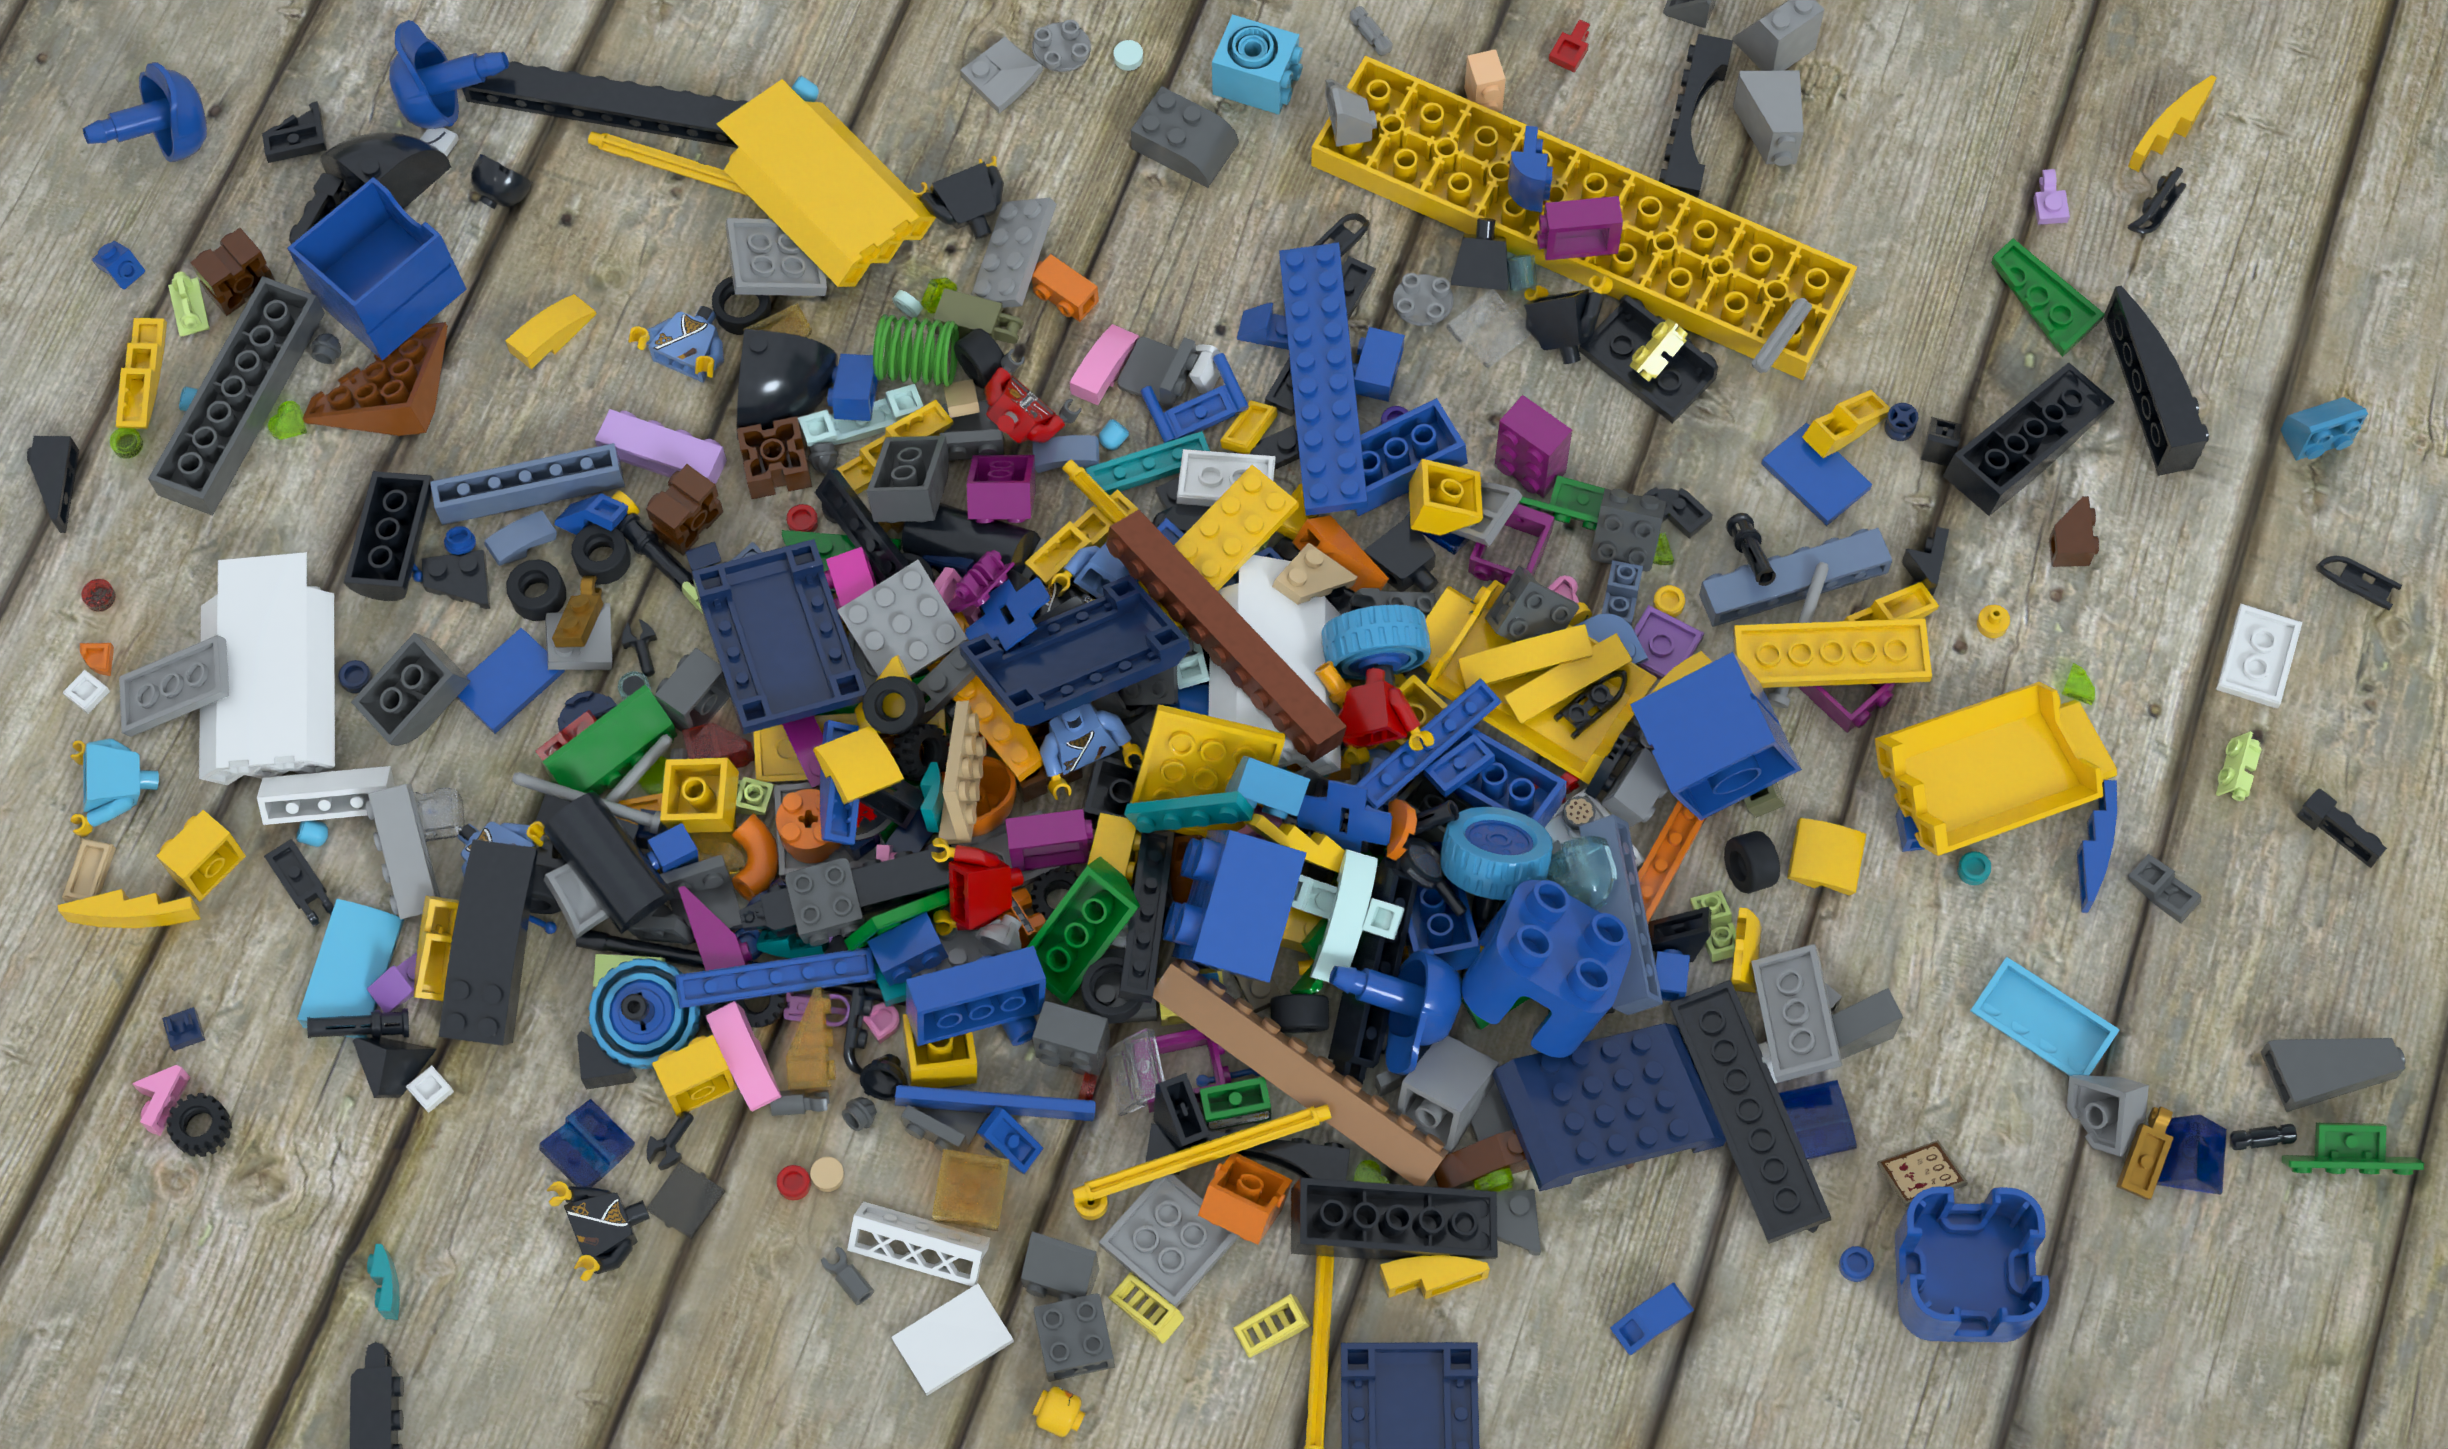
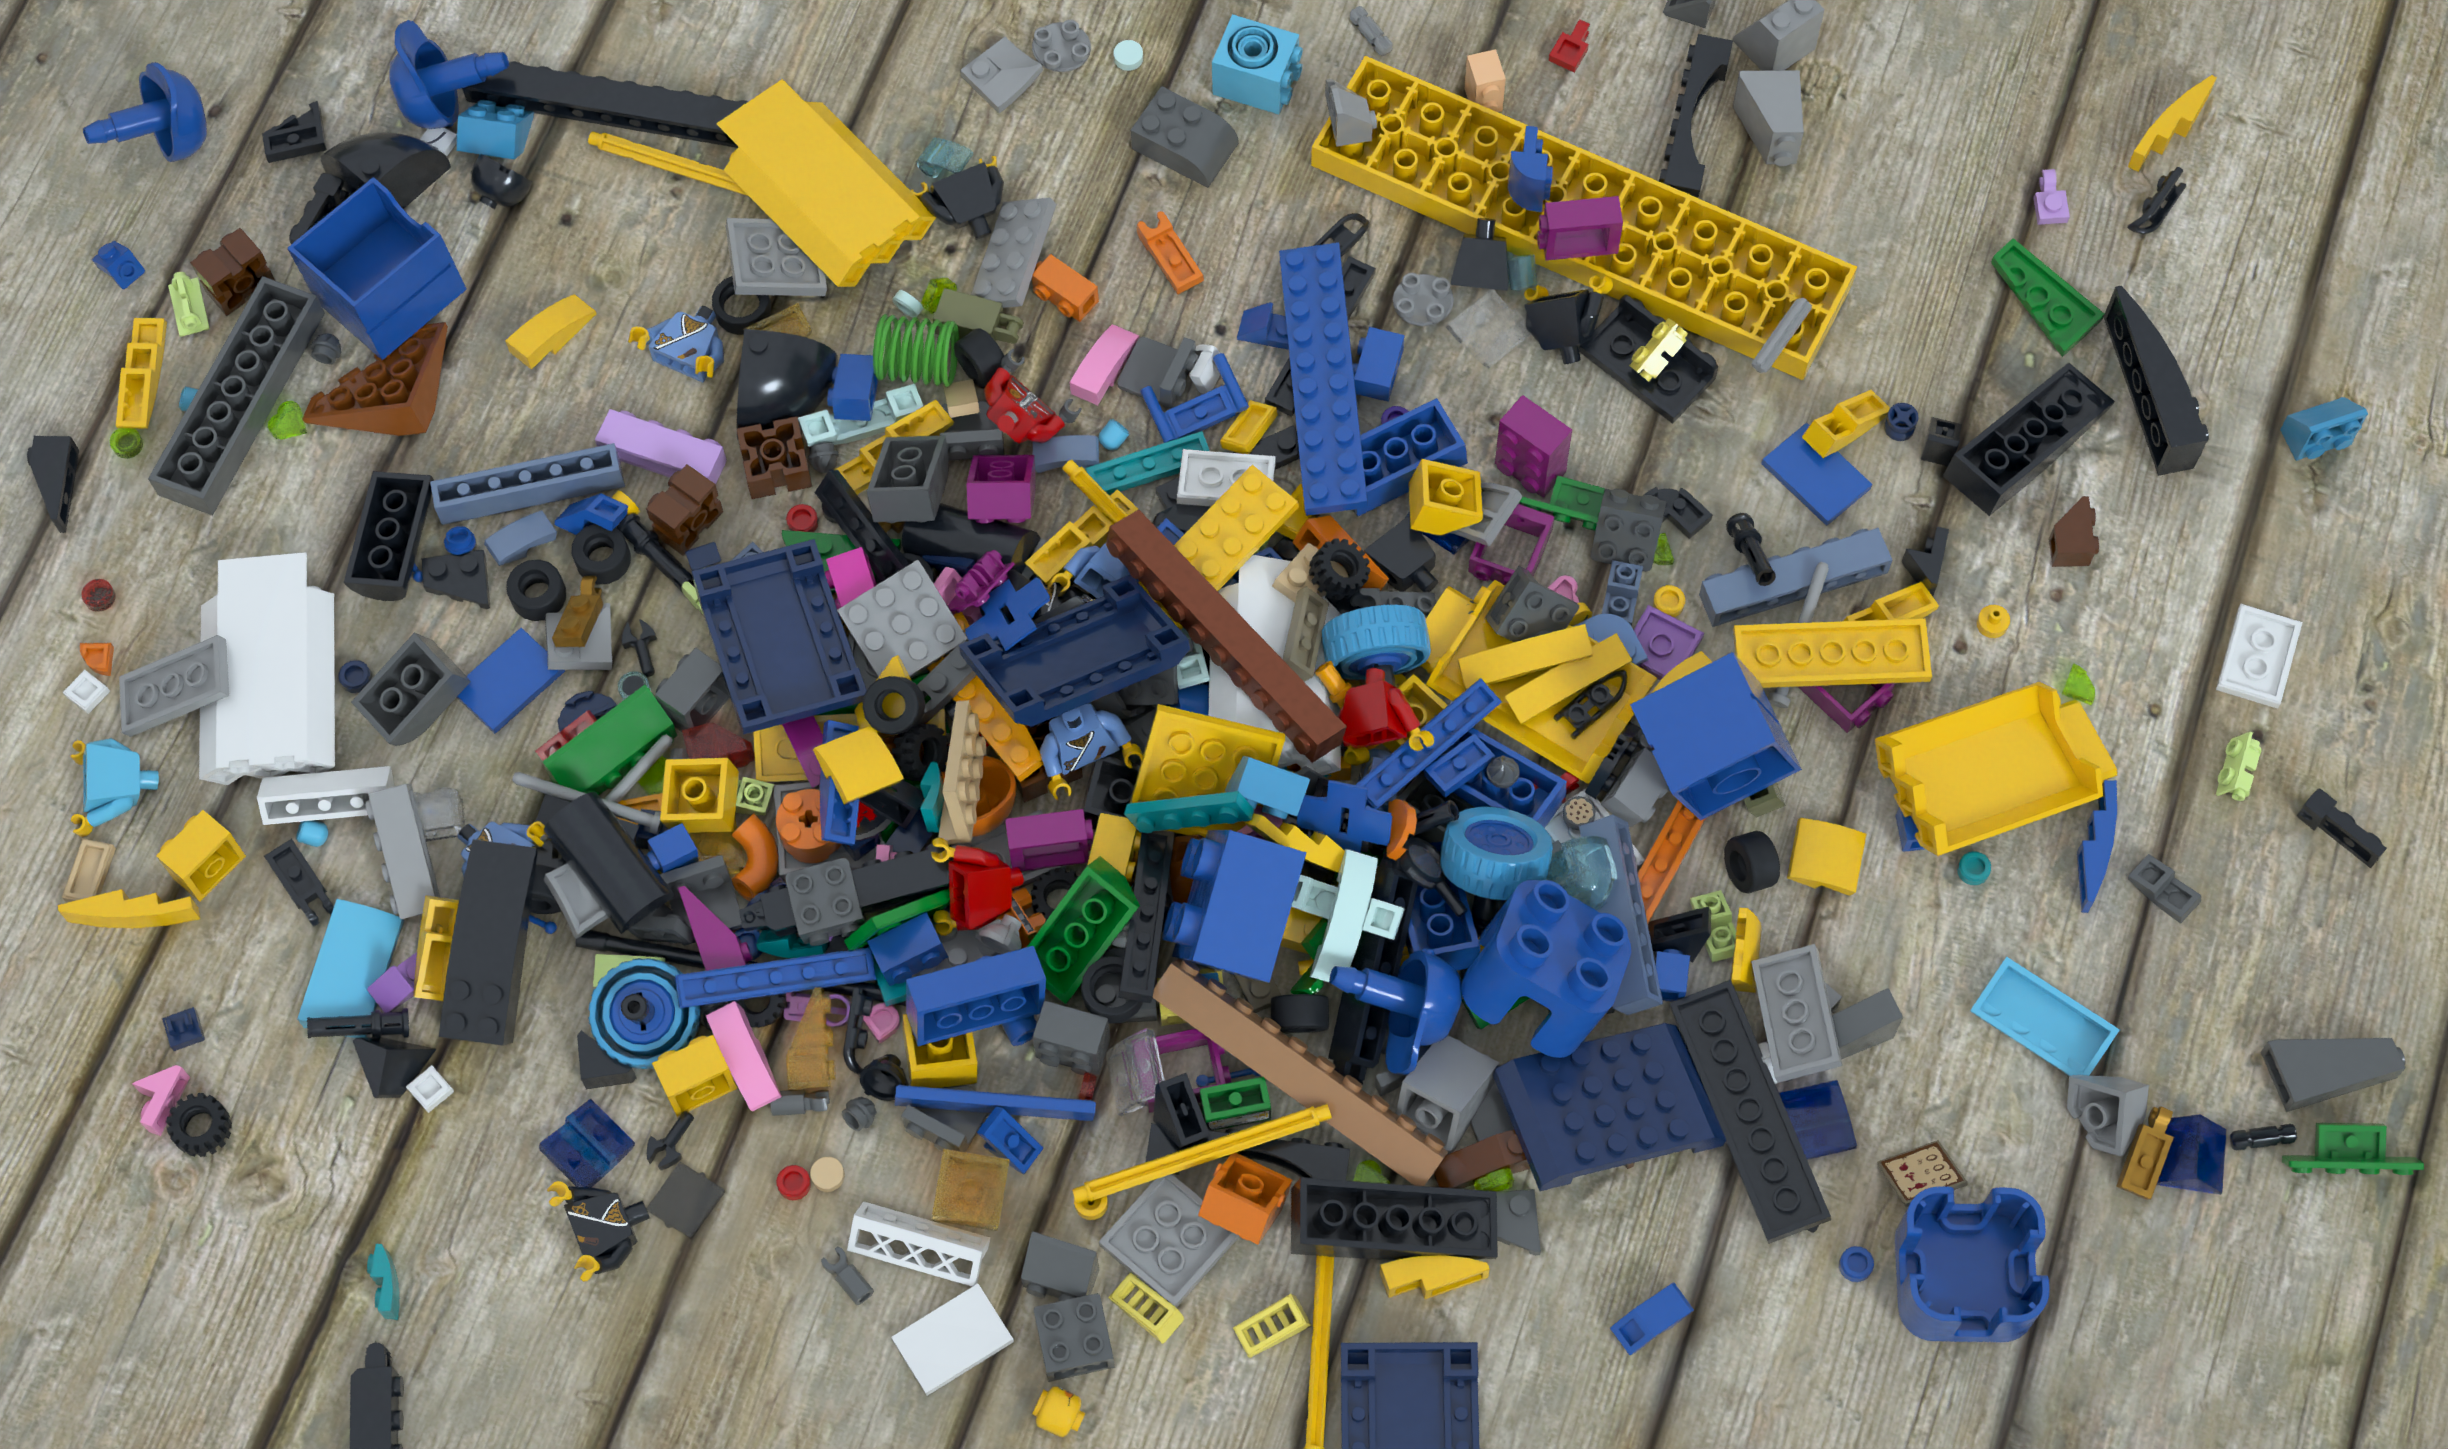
medium azure piece [792,76,819,102] -> none
black piece [2316,556,2402,610] -> none
none -> dark azure slope [456,100,534,159]
none -> clear light blue panel [916,138,973,178]
none -> orange plate [1136,211,1204,294]
none -> dark tan plate [1283,586,1329,682]
none -> black tyre [1309,538,1370,600]
none -> dark grey plate [1487,756,1519,788]

